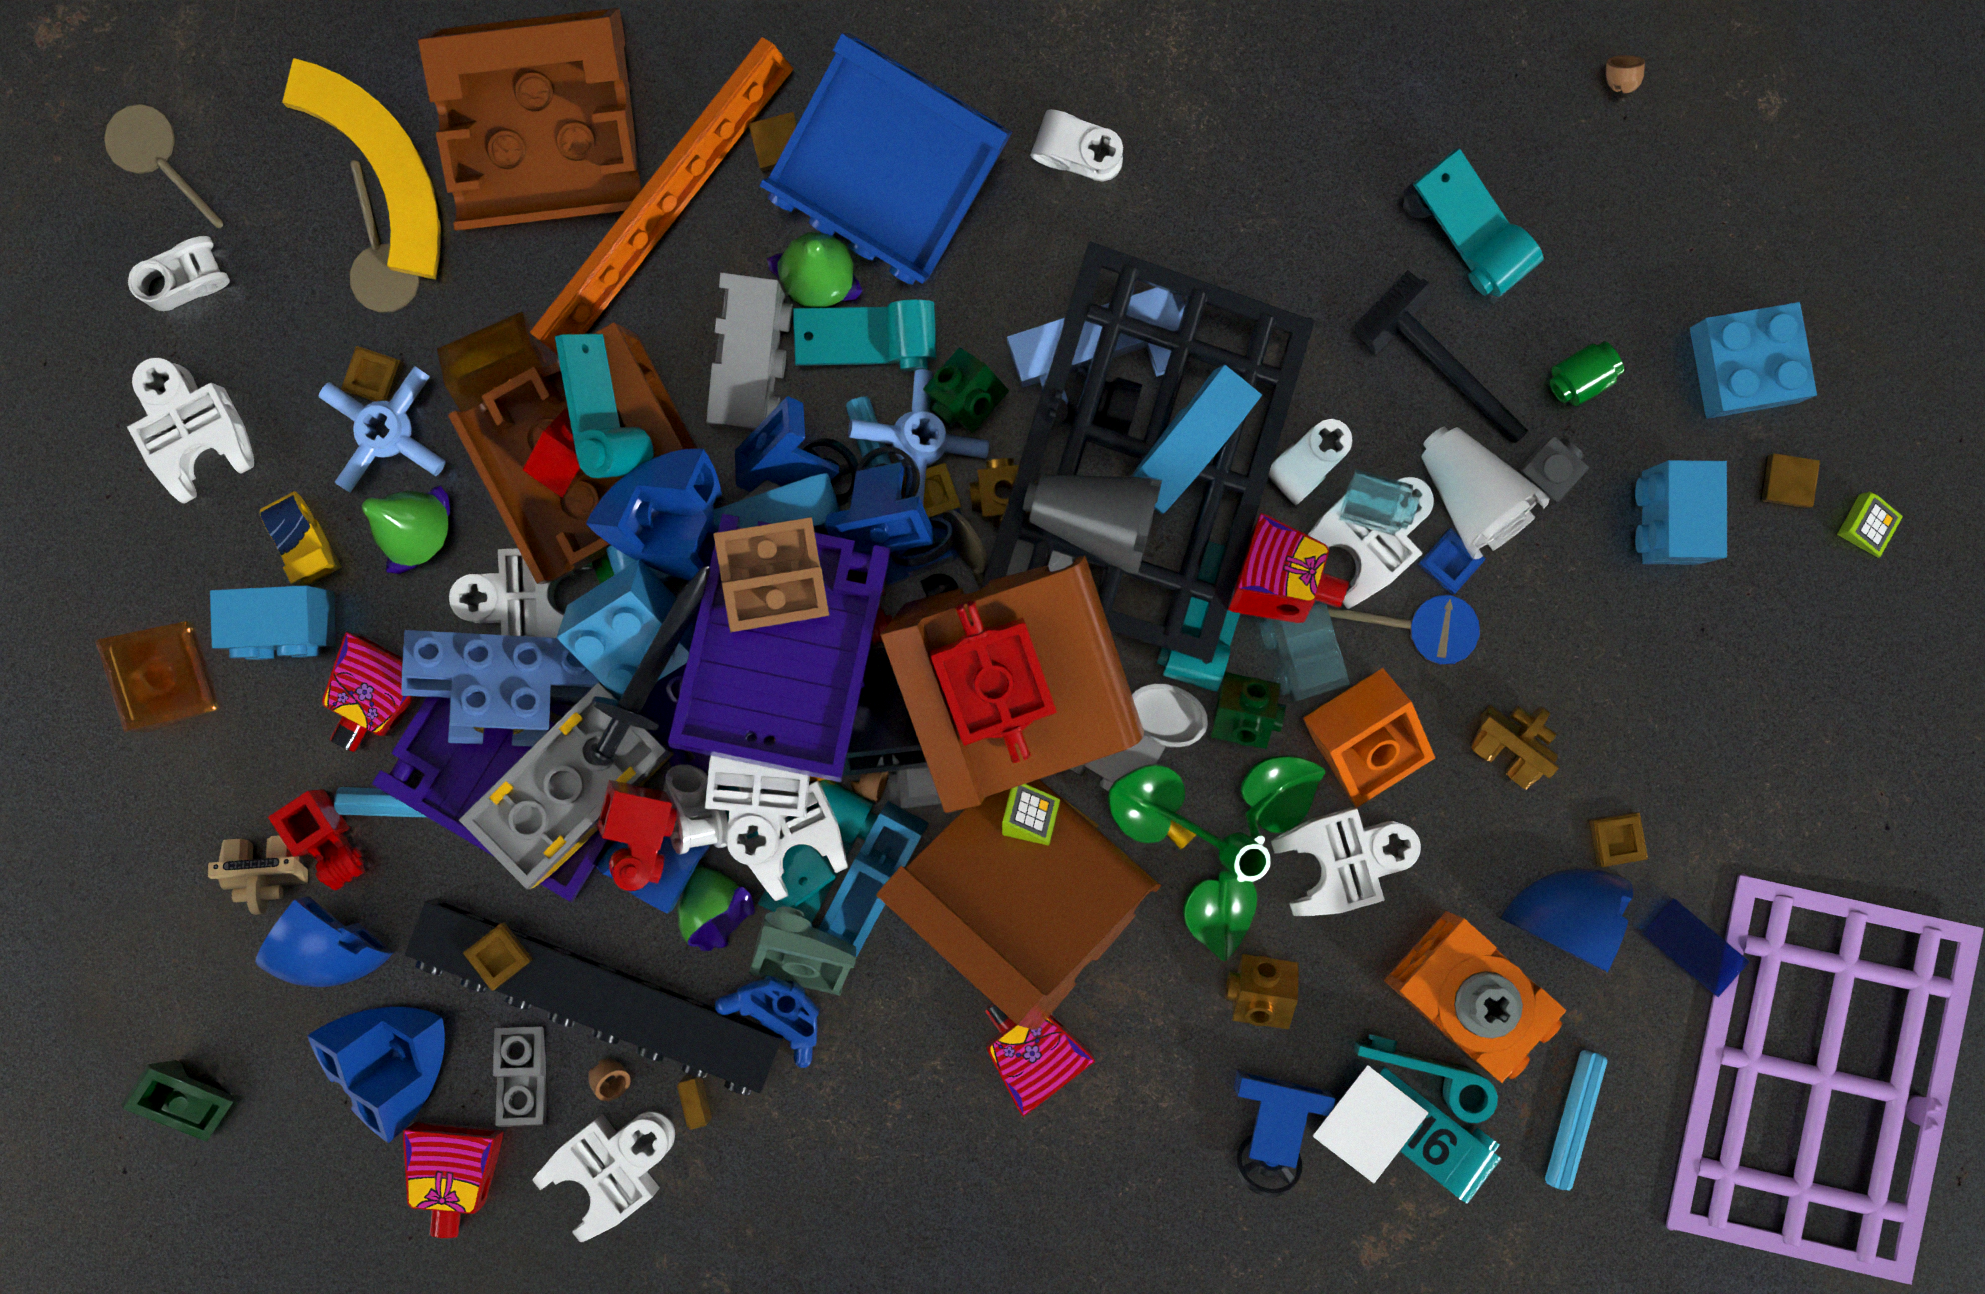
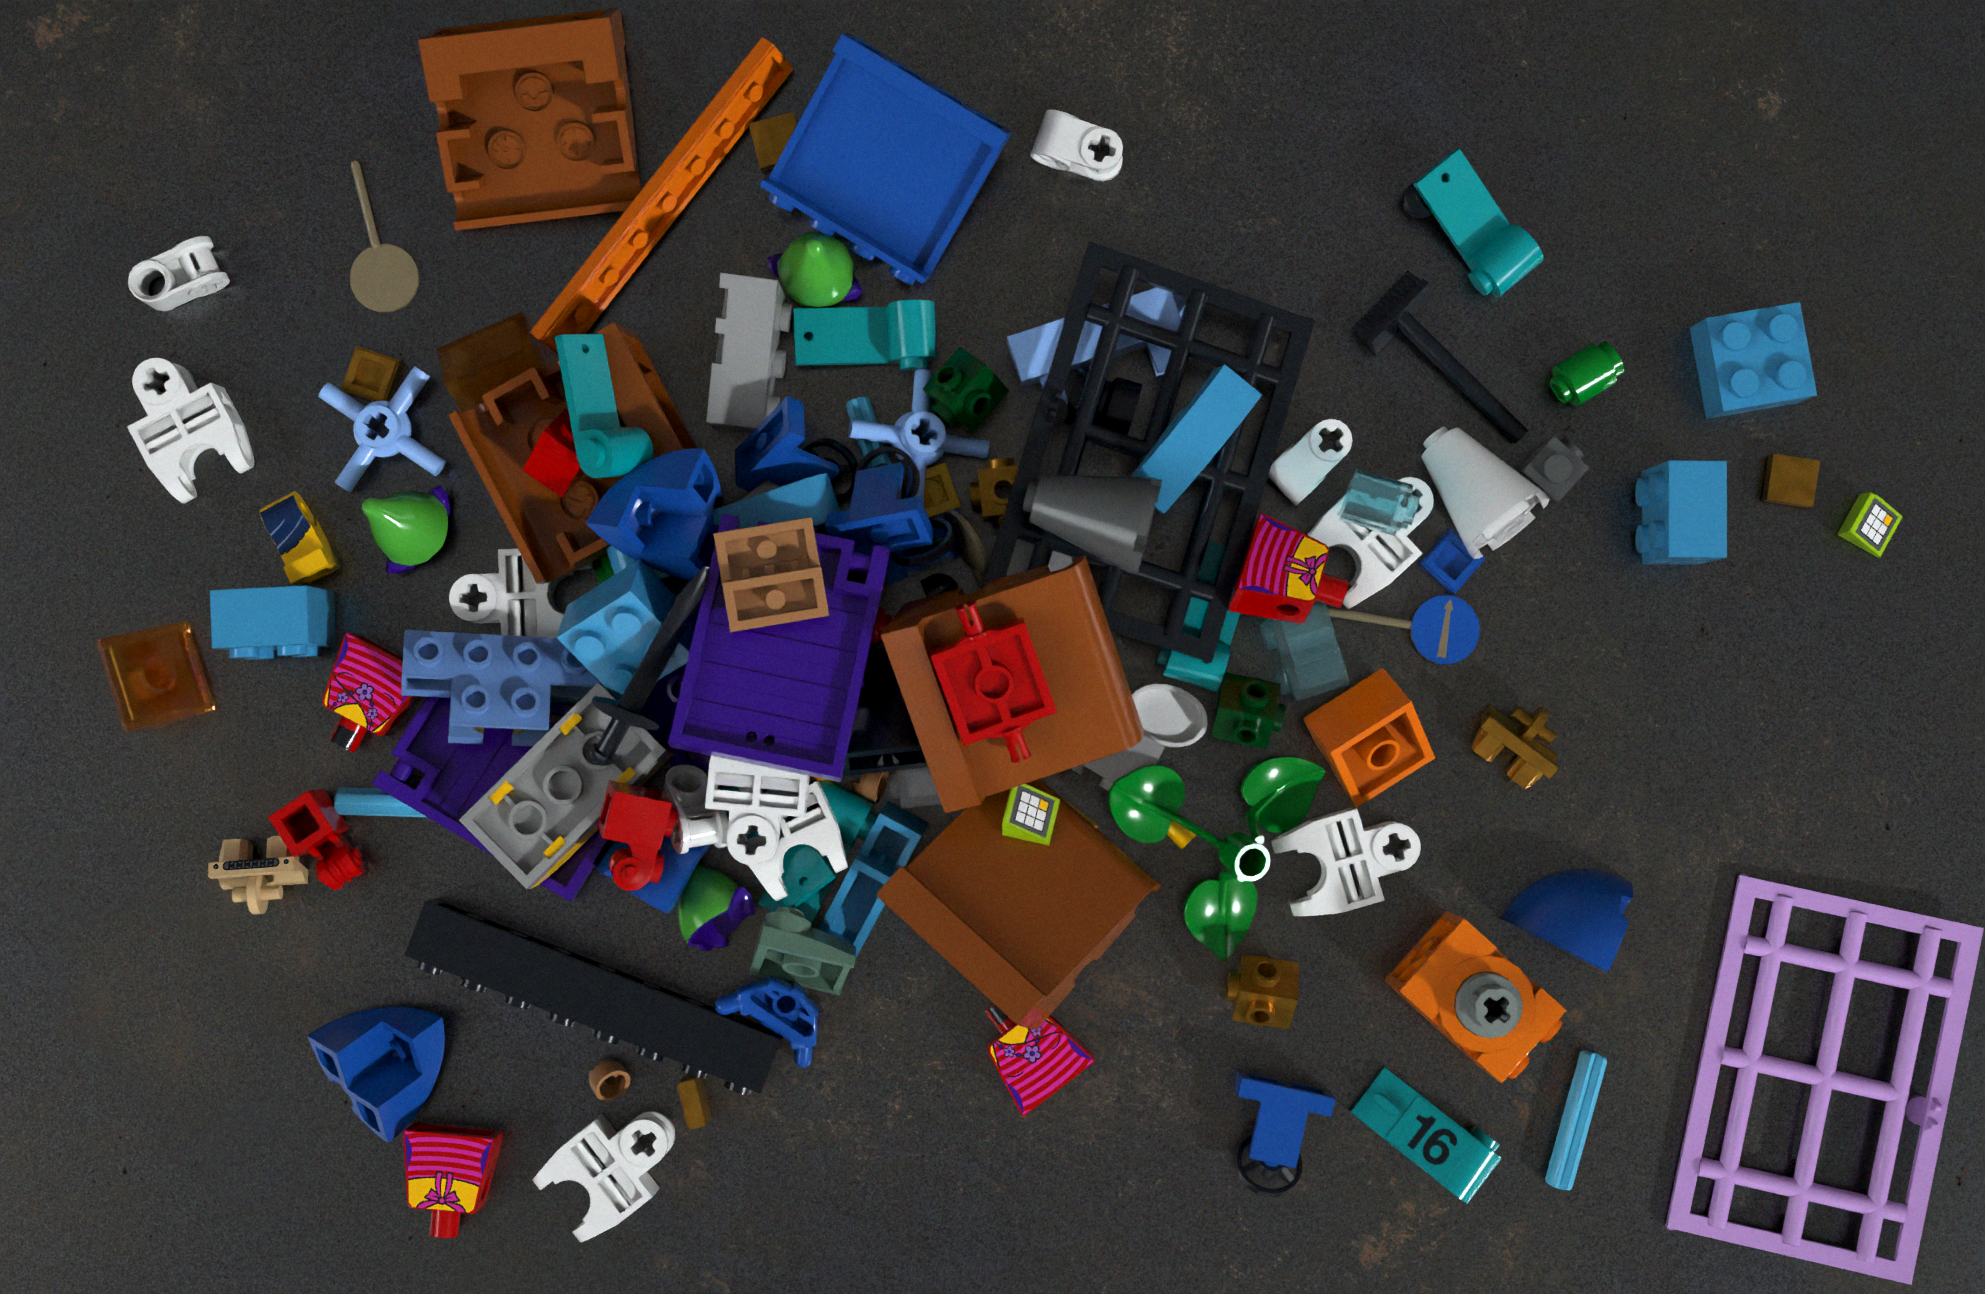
dark tan piece [104,104,223,228] -> none
dark green slope [121,1060,233,1142] -> none
blue brick [256,896,394,987] -> none
yellow tile [282,58,441,280] -> none
pearl gold tile [463,922,533,991] -> none
light grey slope [493,1027,547,1127] -> none
white sticker [1313,1065,1428,1183] -> none
teal door [1353,1034,1498,1123] -> none
pearl gold tile [1589,812,1648,867] -> none
medium nougat hinge [1606,55,1645,94] -> none
clear blue tile [1642,898,1750,997] -> none

